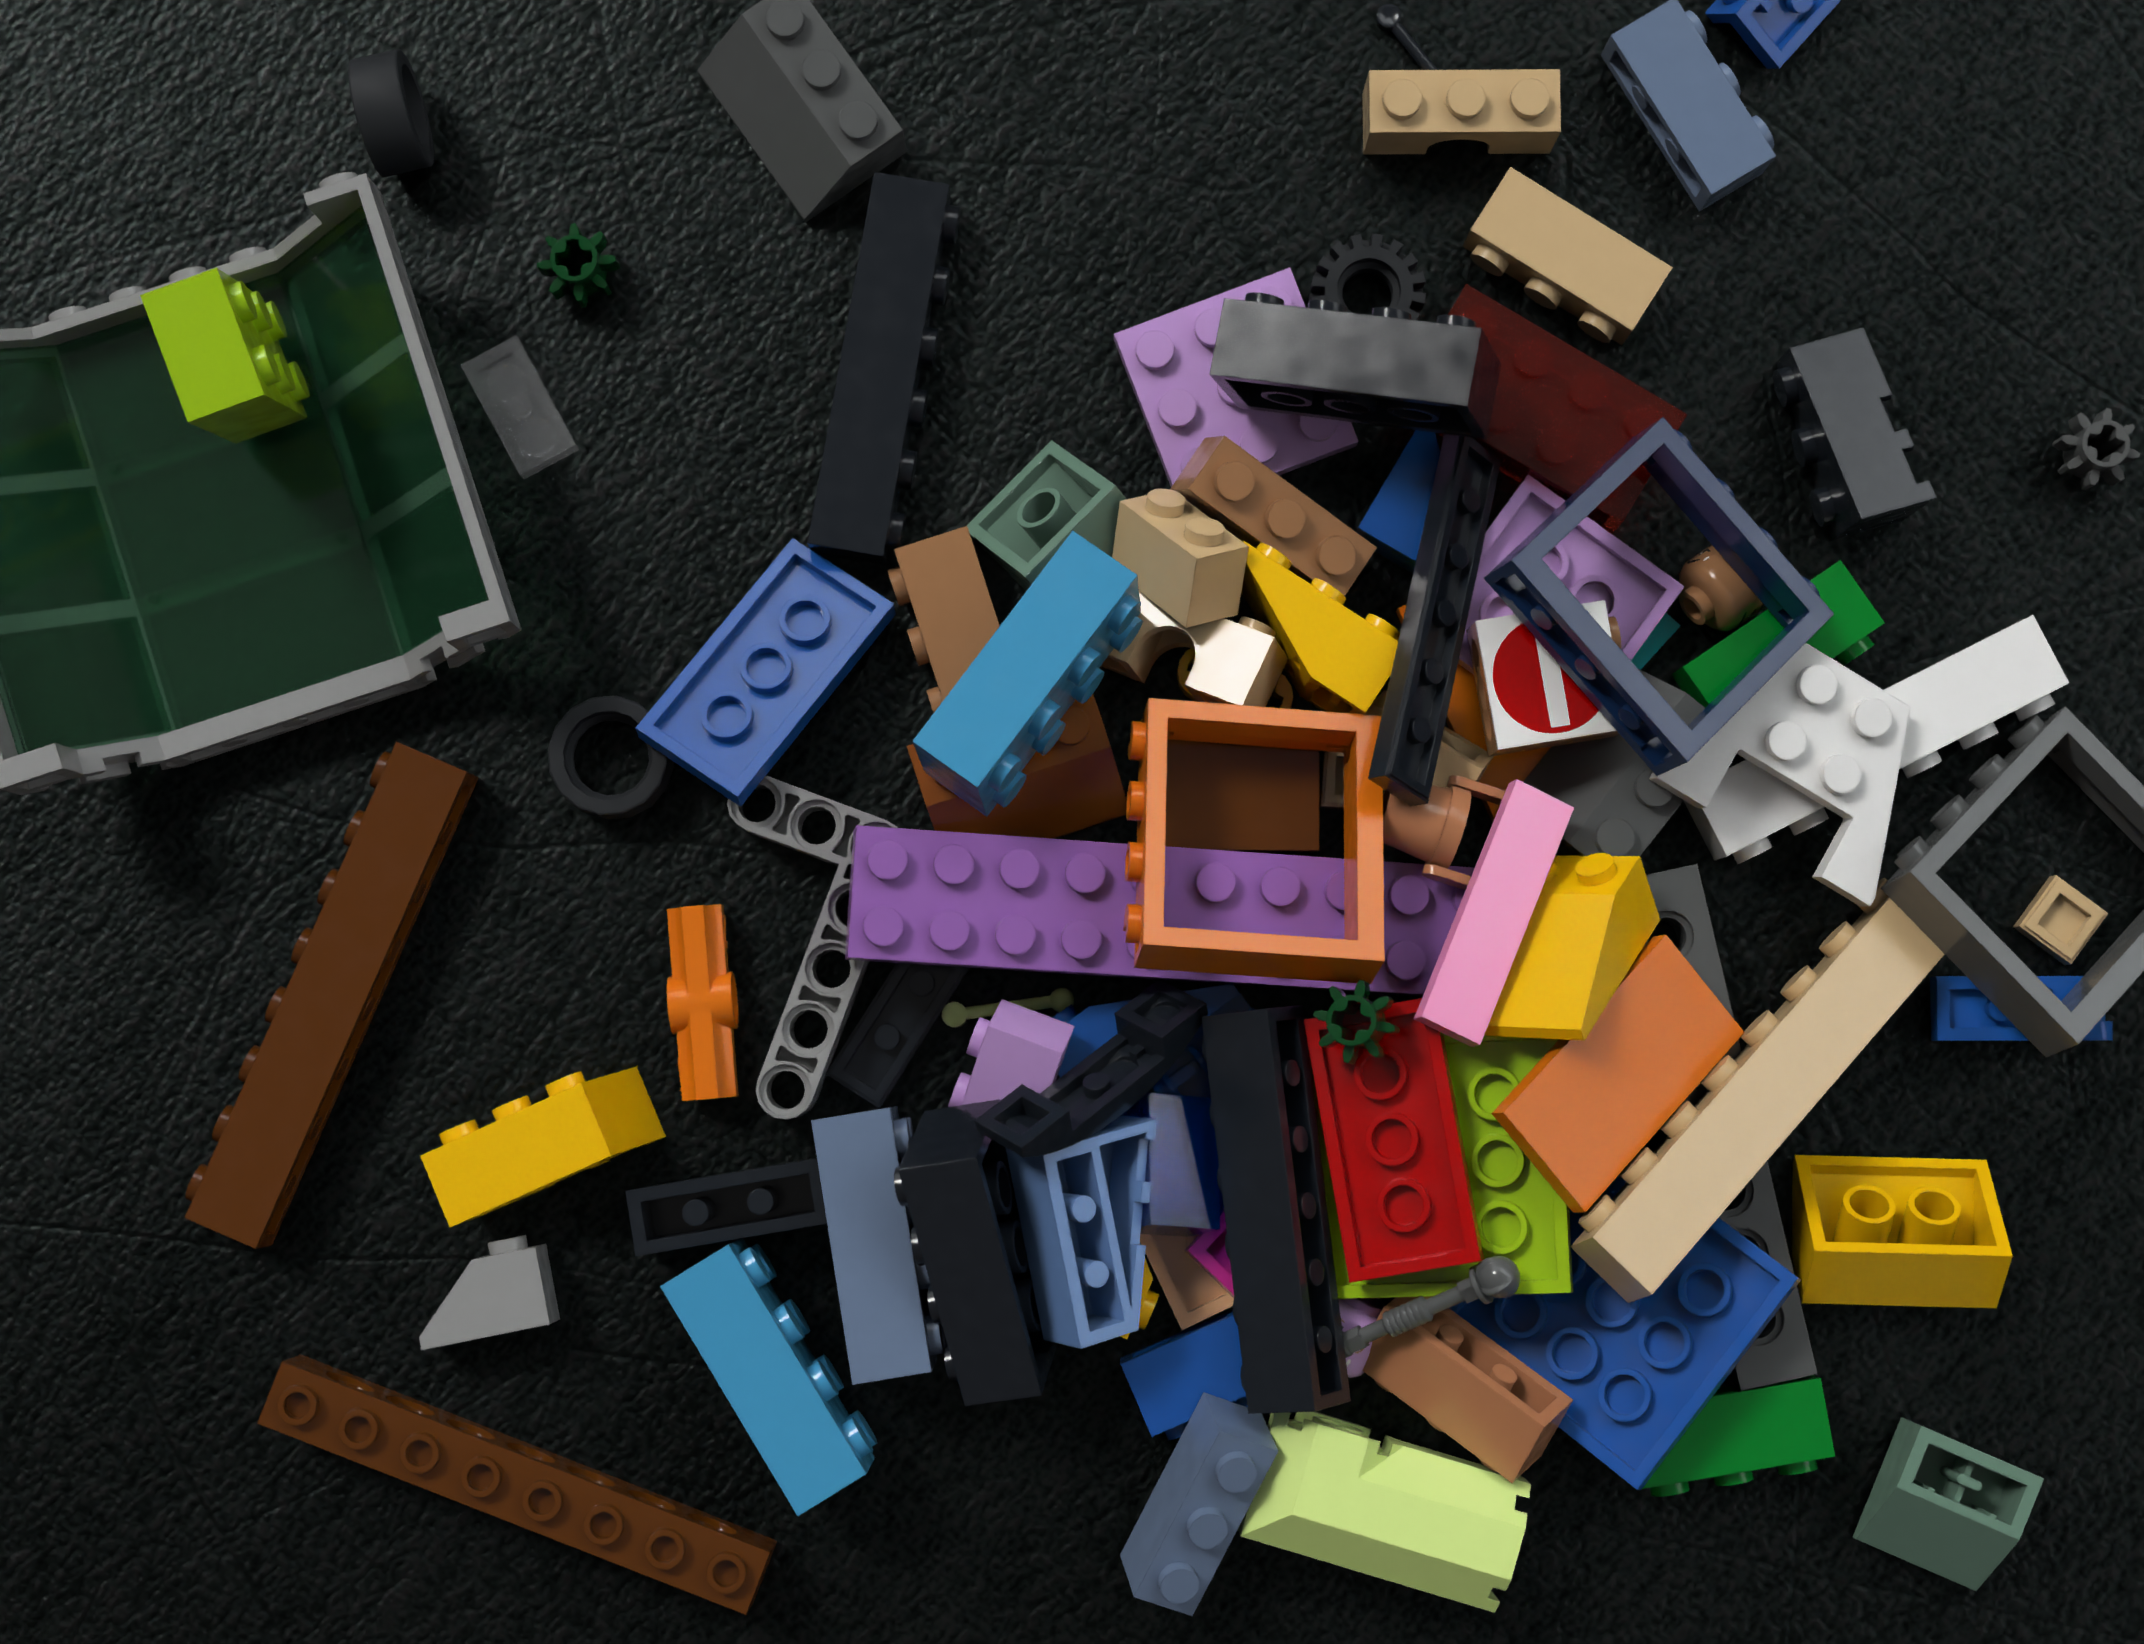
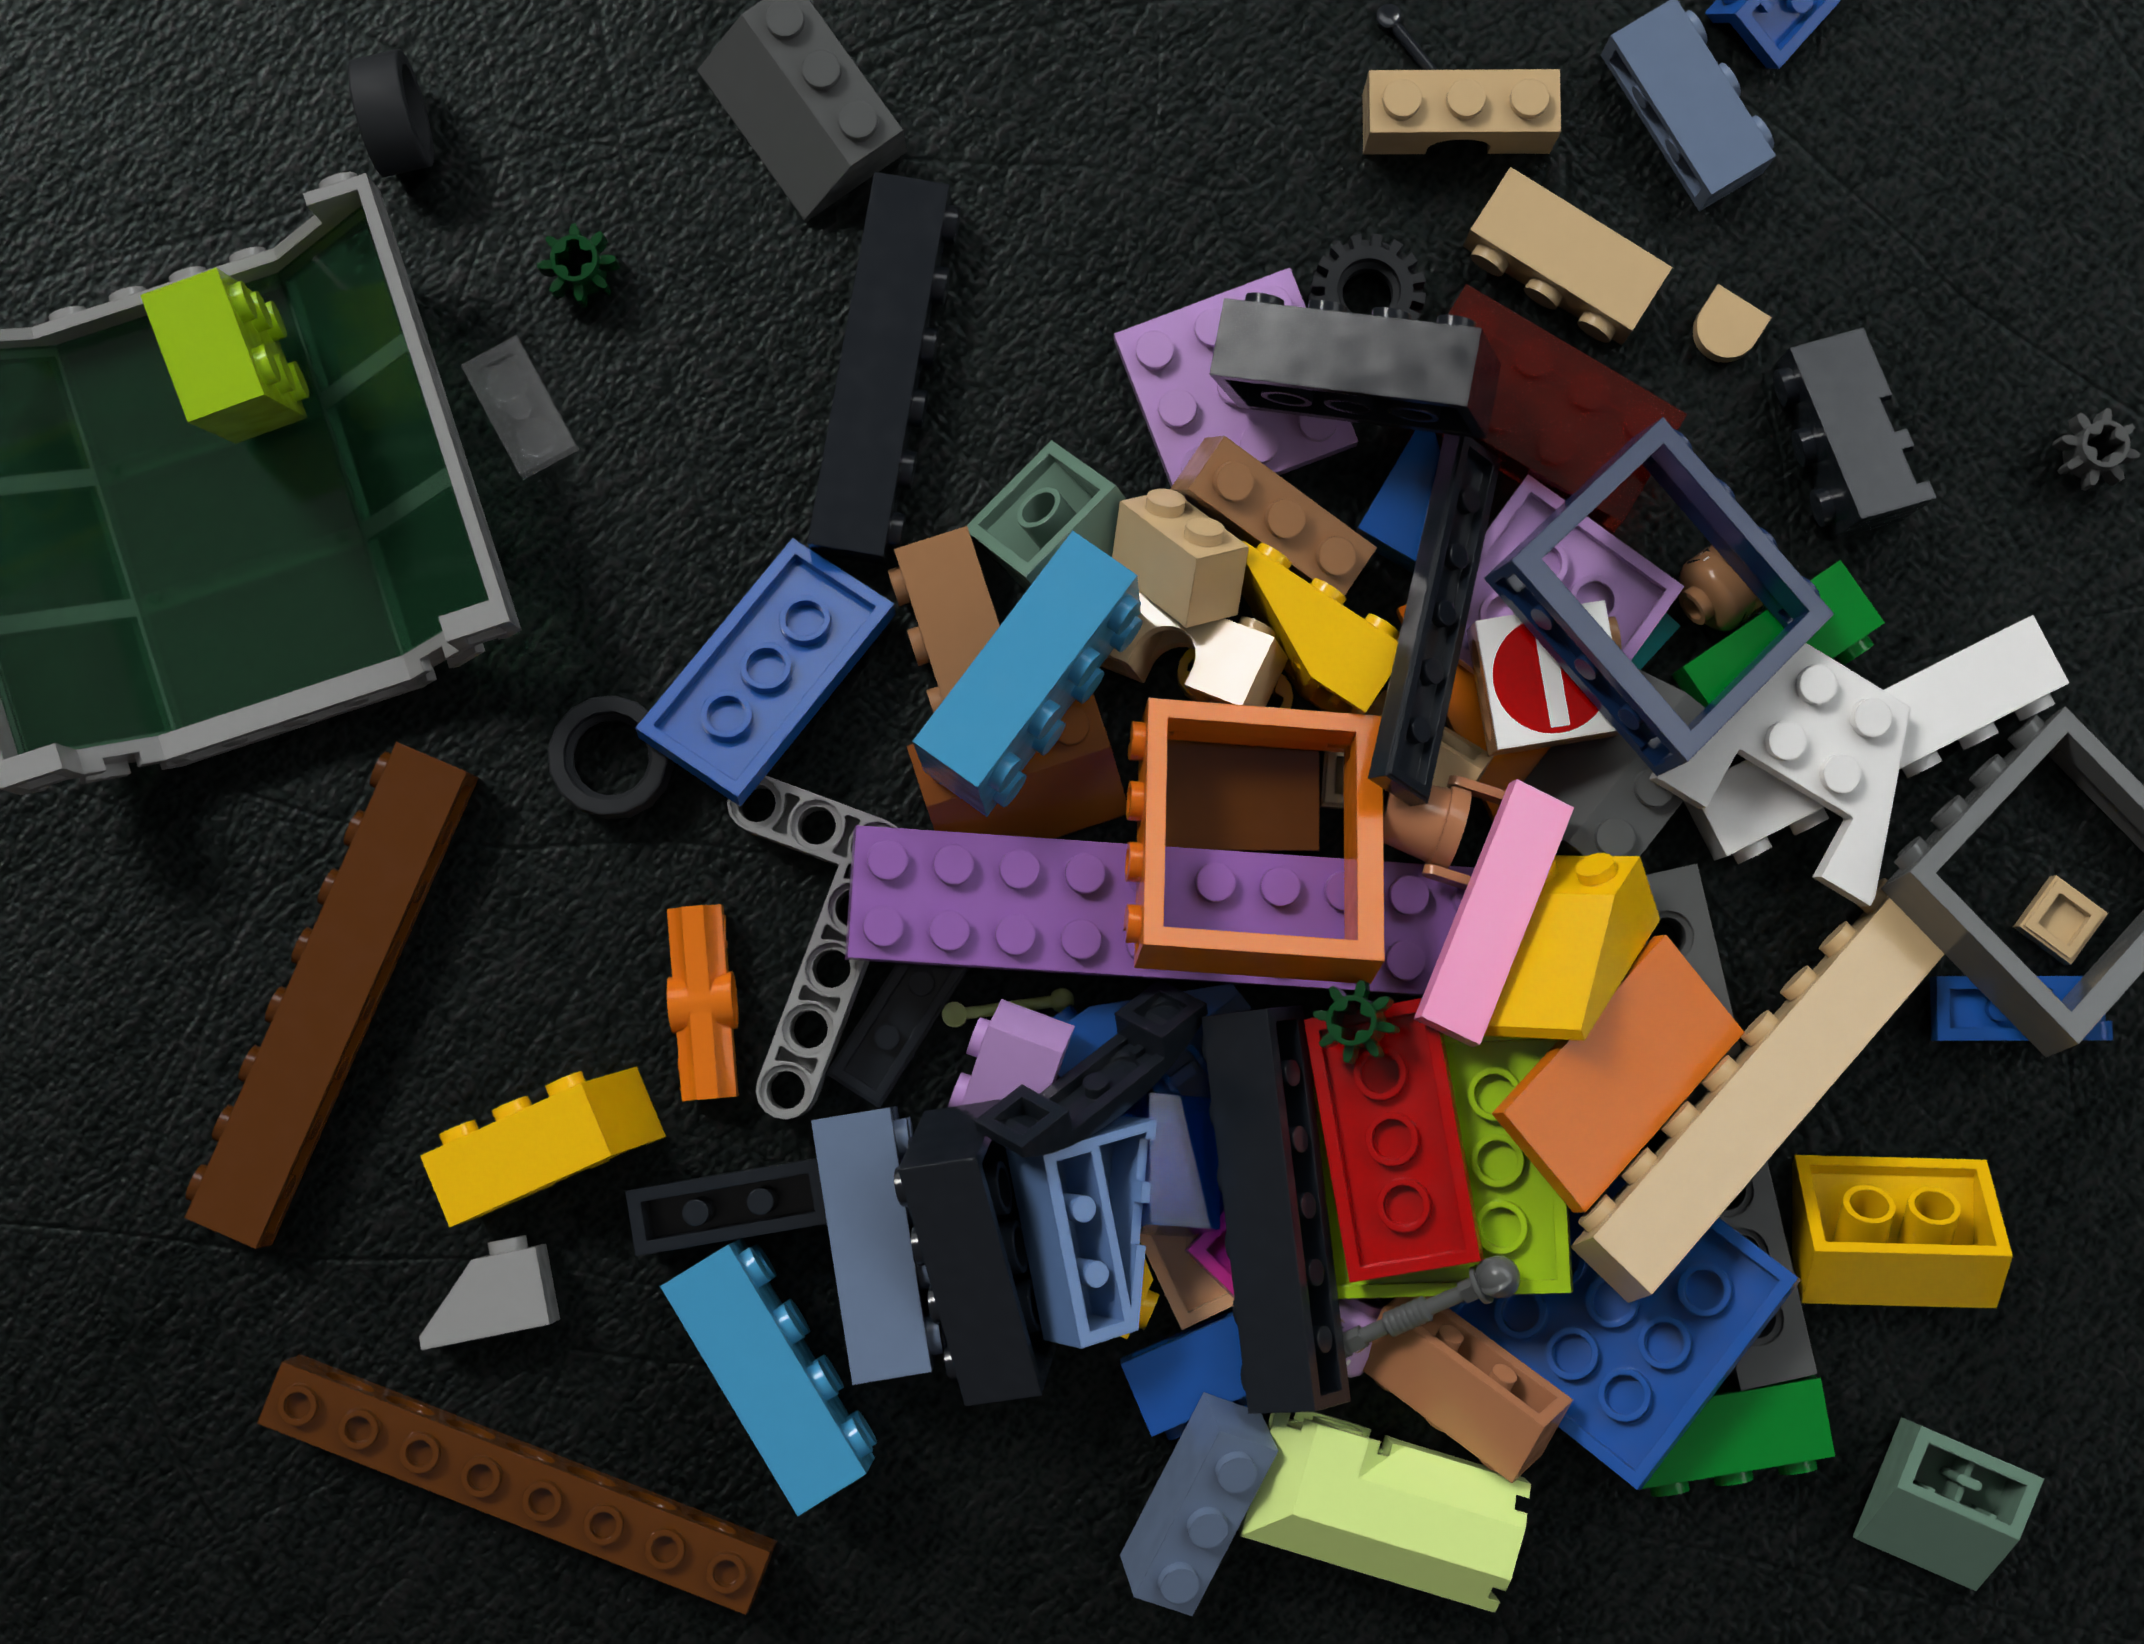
none -> tan tile [1693,284,1772,363]

